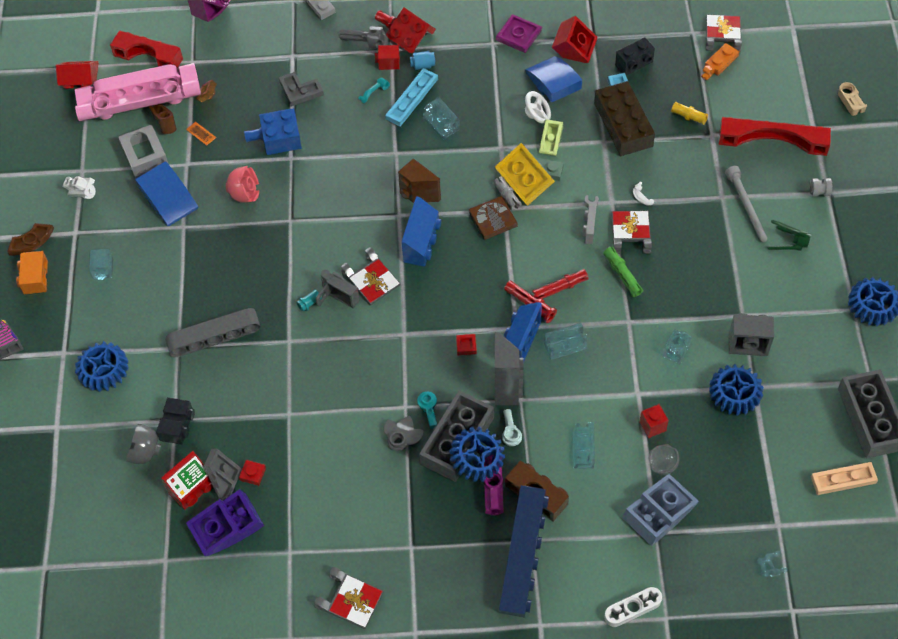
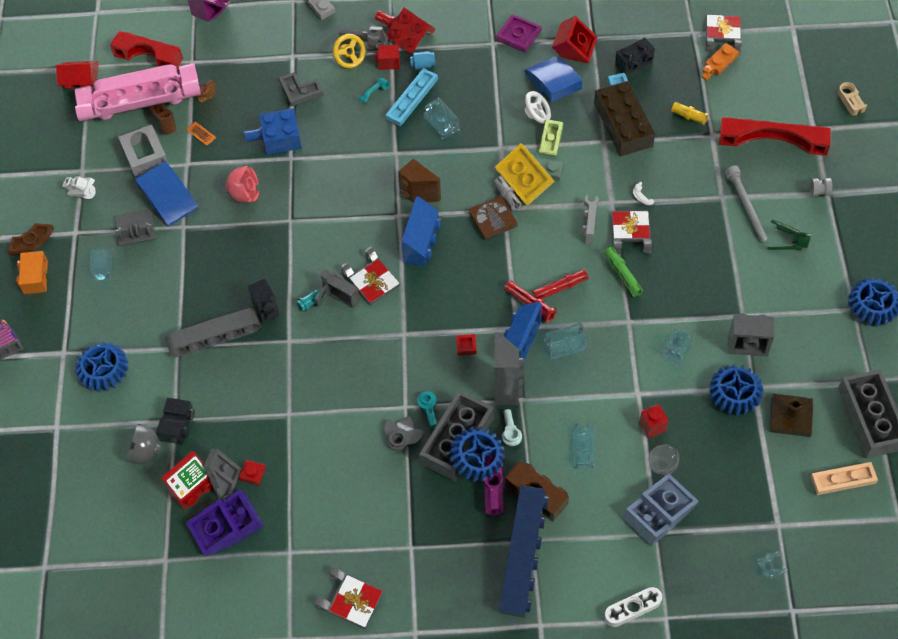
none -> dark grey hinge [115,209,156,246]
none -> black brick [248,278,280,323]
none -> yellow piece [333,34,366,69]
none -> dark brown tile [770,393,813,437]

